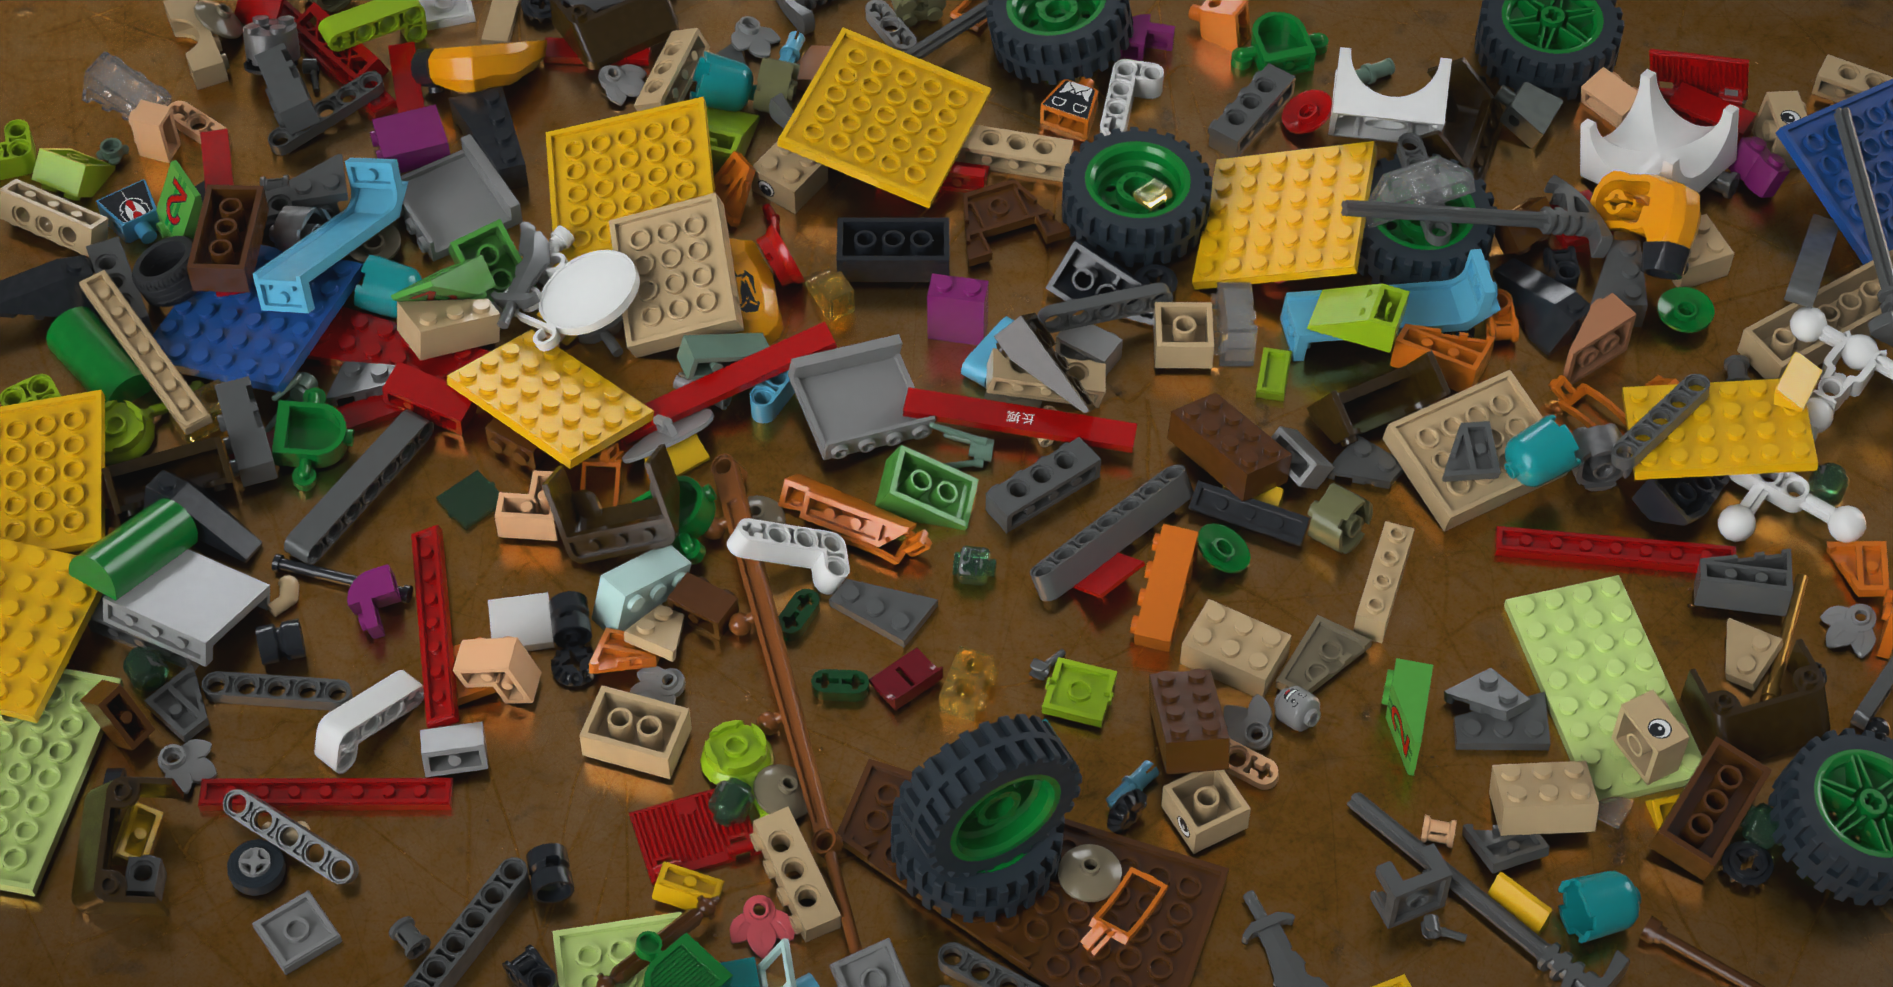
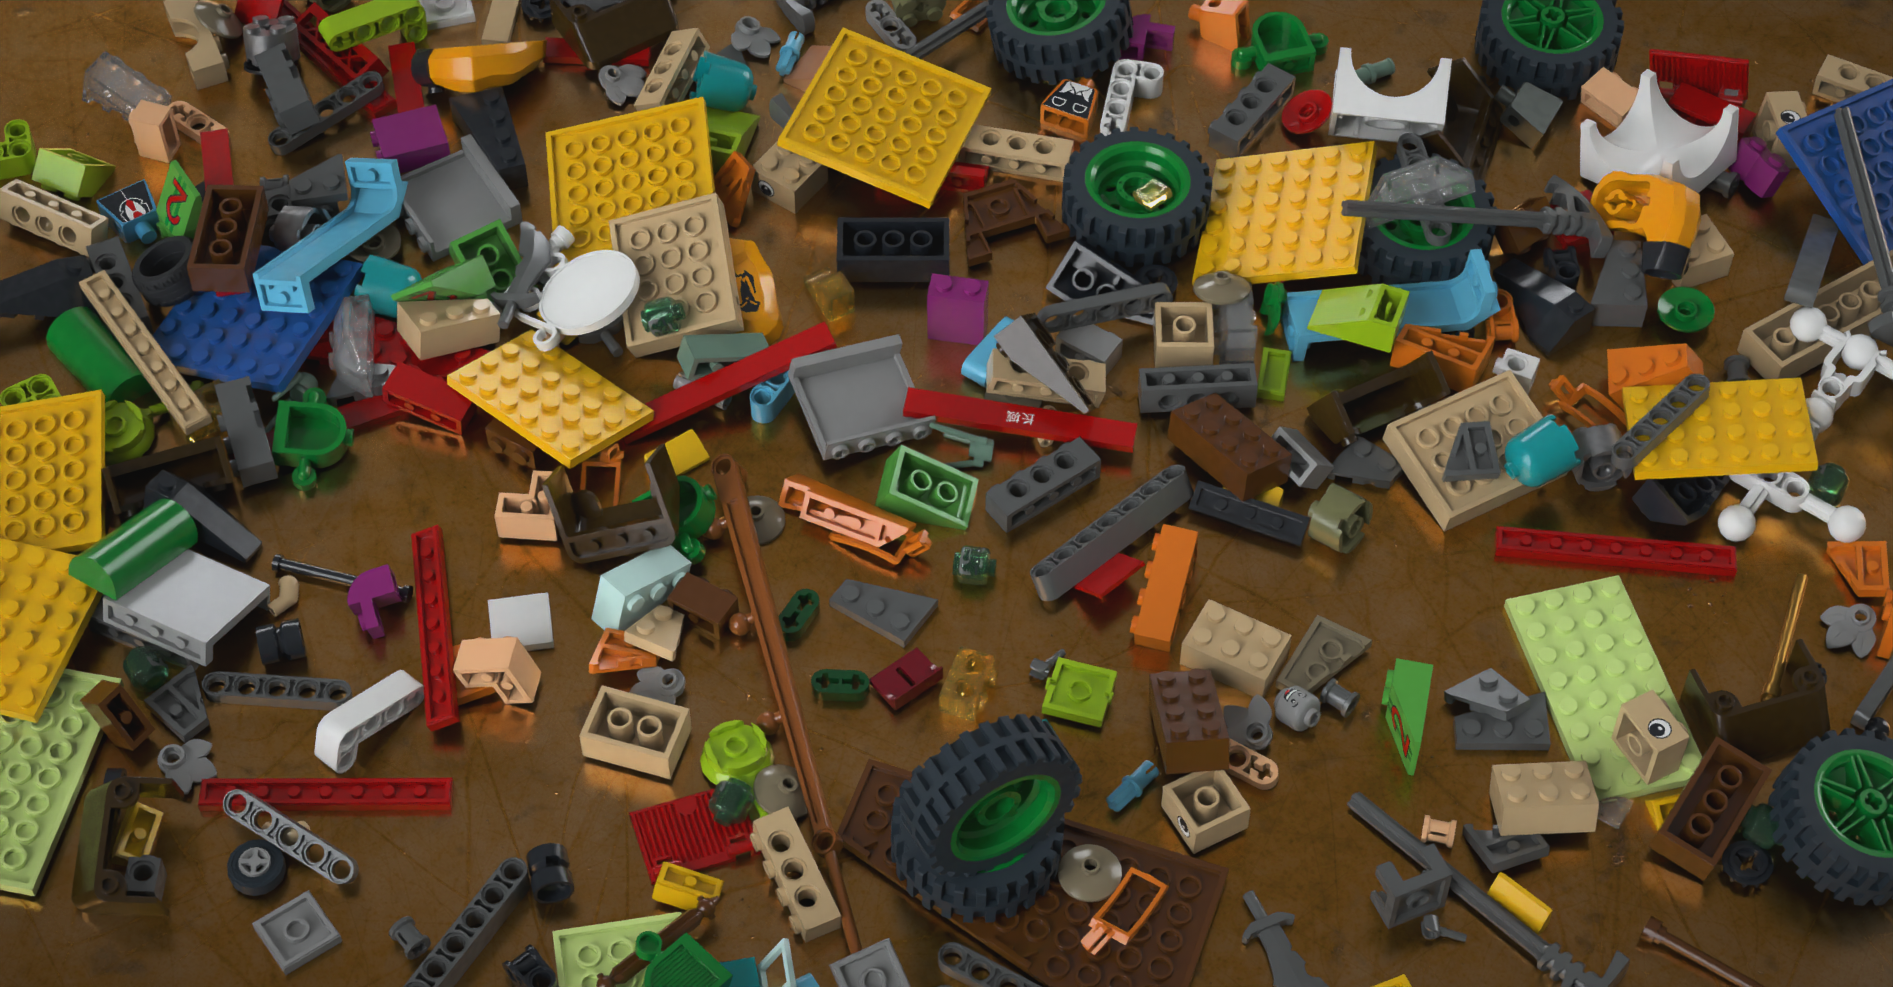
sand green plate [96,138,129,165] -> none
dark grey beam [284,409,434,565] -> none
dark grey hand [302,58,320,92] -> none
light grey brick [420,721,488,778] -> none
clear green piece [436,470,499,530] -> none
black wheel [549,591,592,648] -> none
black gear [551,642,597,687] -> none
light grey shield [622,409,714,463] -> none
white beam [727,518,850,595] -> none
coral plate [730,895,795,959] -> none
olive brick [753,57,800,113] -> none
red piece [756,203,805,288] -> none
black gear [1107,789,1147,834] -> none
green dish [1197,523,1251,573] -> none
tan brick [1353,521,1414,643] -> none
teal cylinder [1558,871,1641,943] -> none
nougat slope [1561,293,1637,390] -> none
dark grey wedge [1694,549,1793,616] -> none
tan wing [1725,618,1783,691] -> none
yellow slope [1774,352,1823,412] -> none
none -> clear wedge [328,294,375,398]
none -> clear green head [641,296,686,337]
none -> dark grey brick [1138,363,1258,413]
none -> dark tan dish [1193,271,1250,305]
none -> green plate [1259,282,1287,336]
none -> dark grey bush [1319,678,1360,718]
none -> white brick [1493,348,1540,395]
none -> orange wedge [1607,343,1704,412]

